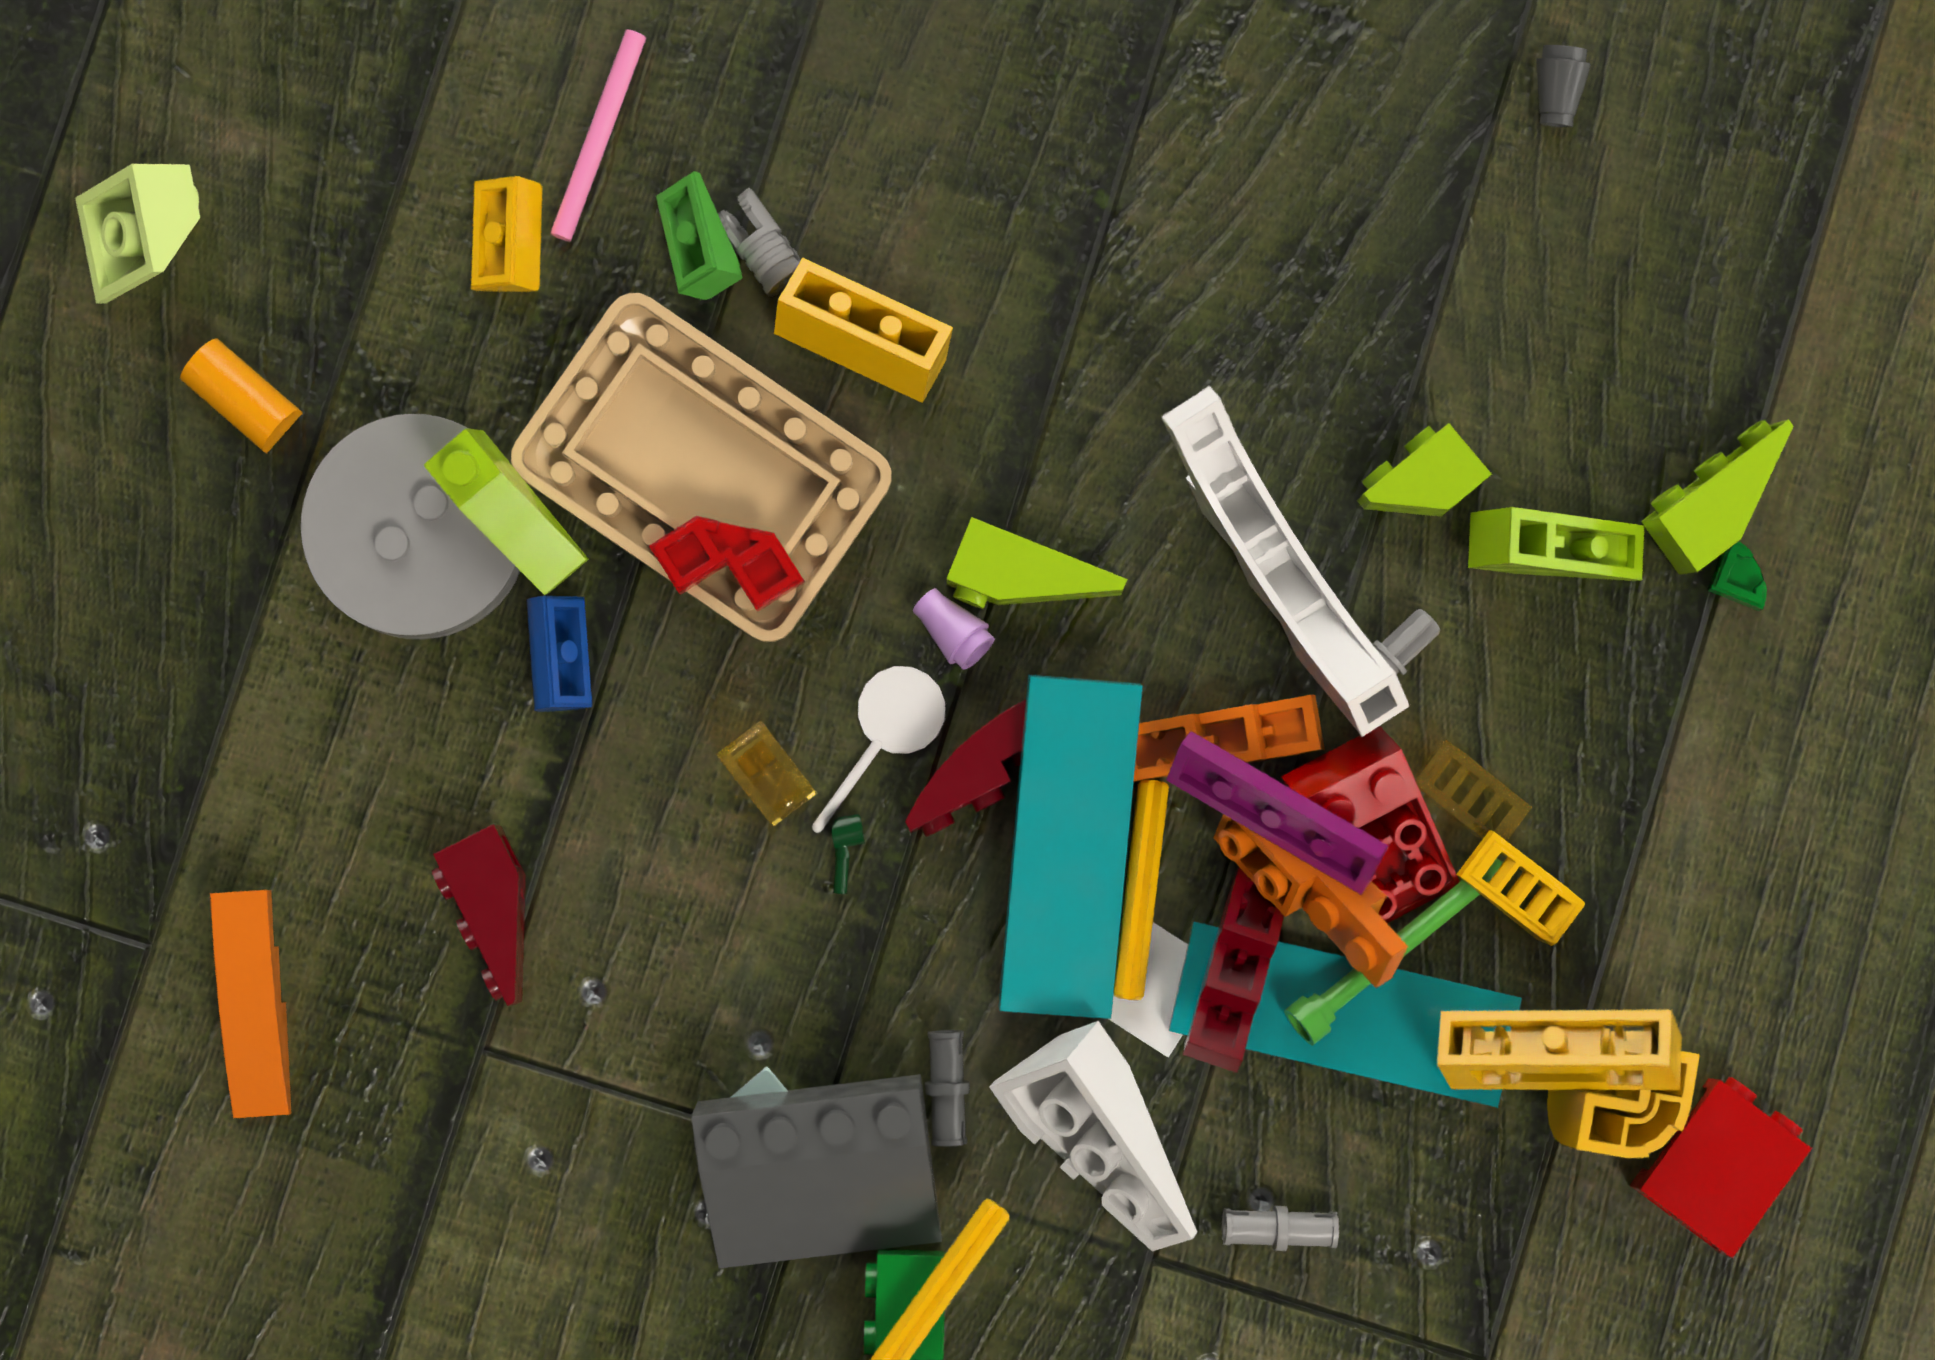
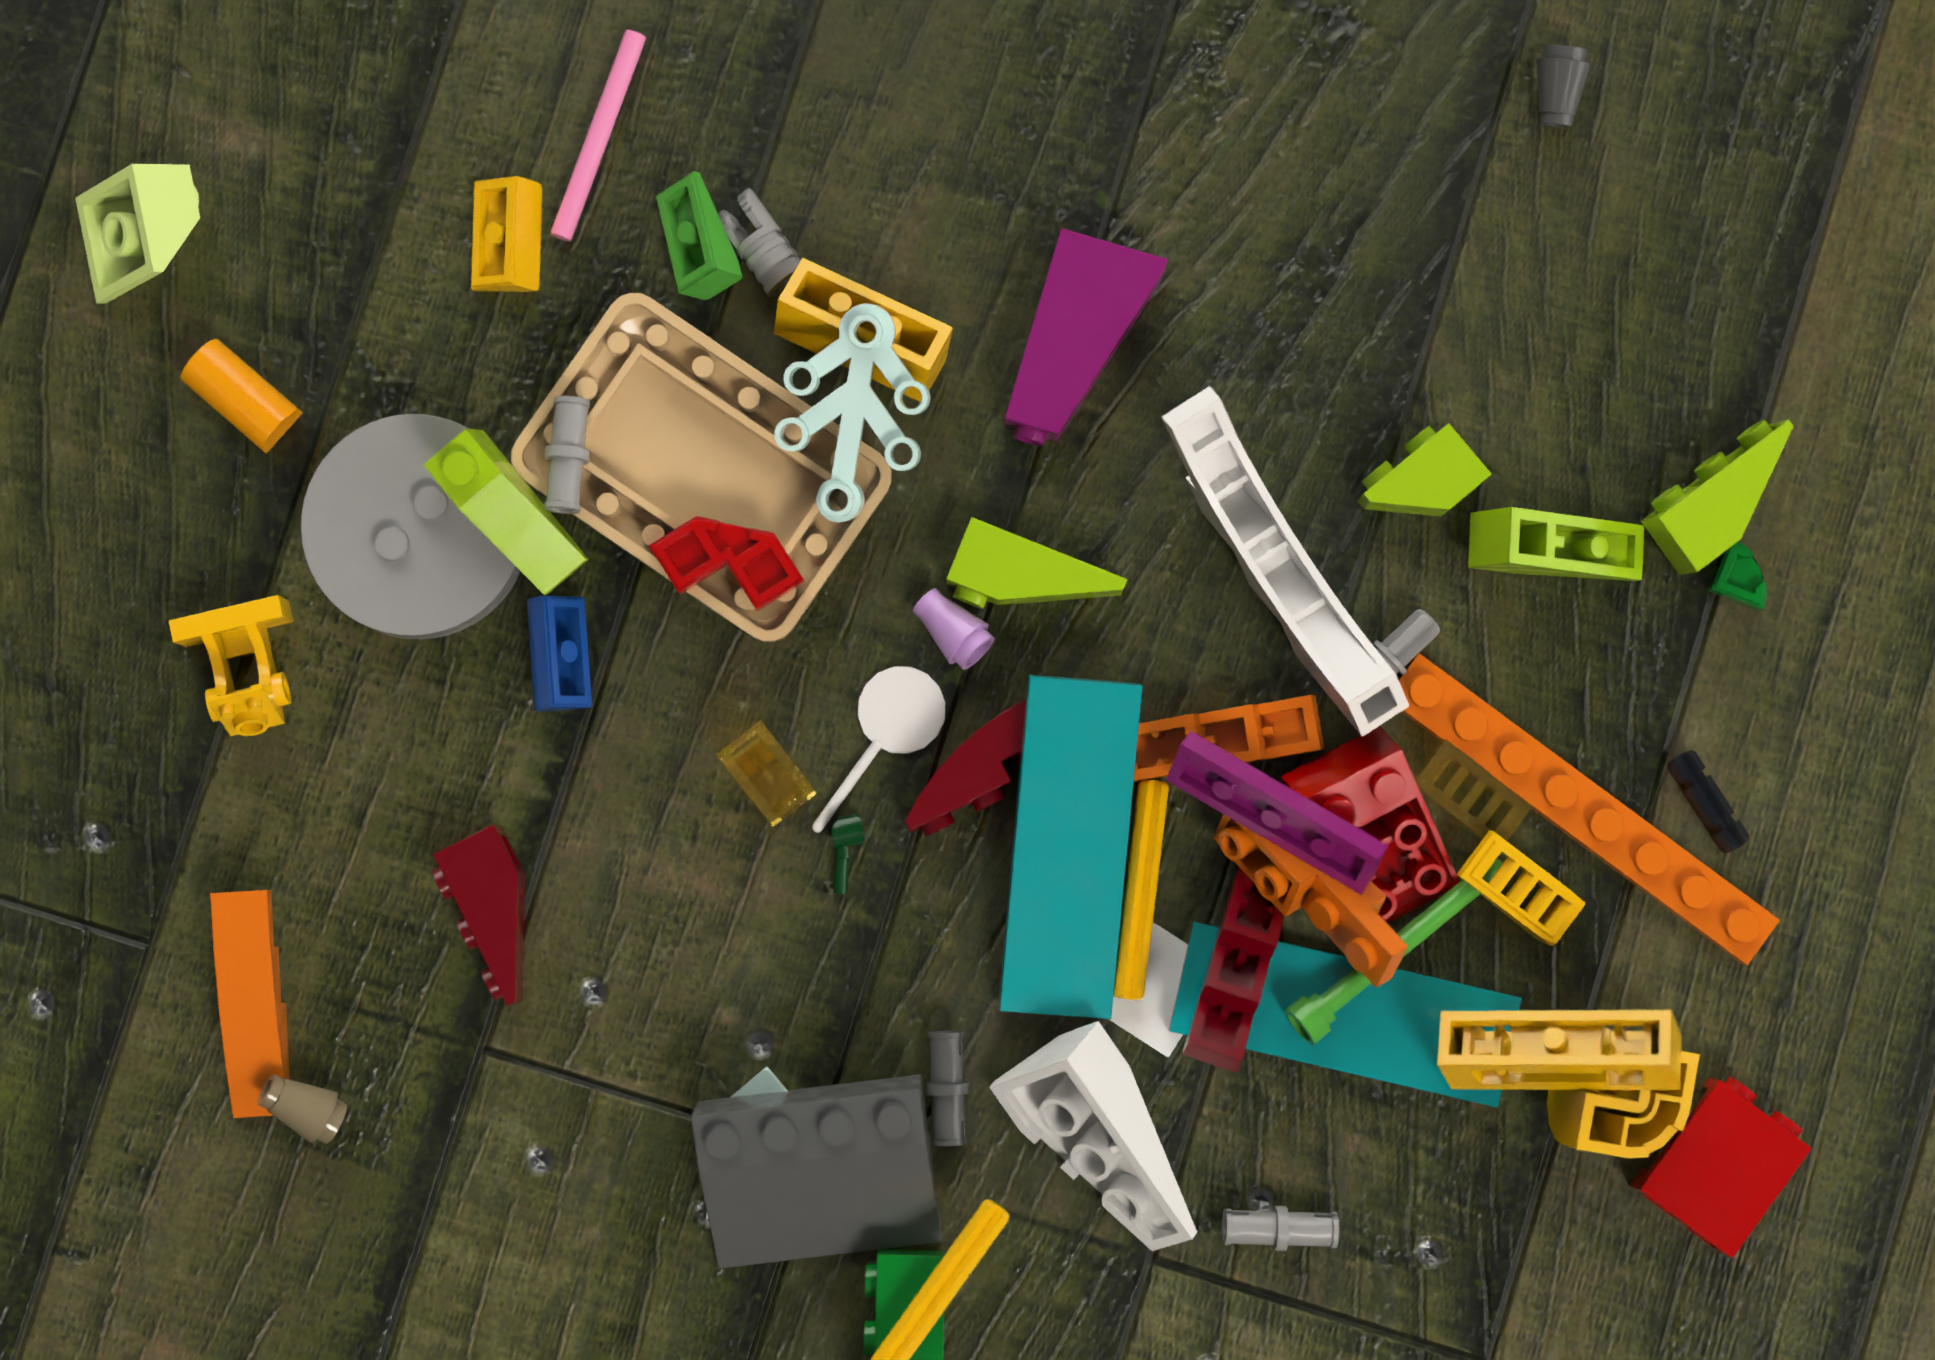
none -> yellow tile [169,595,294,736]
none -> dark tan cone [257,1074,347,1144]
none -> light grey pin [544,396,590,514]
none -> light aqua plant [774,304,930,522]
none -> magenta slope [1004,228,1168,446]
none -> orange plate [1398,653,1780,965]
none -> black axle [1667,750,1749,853]

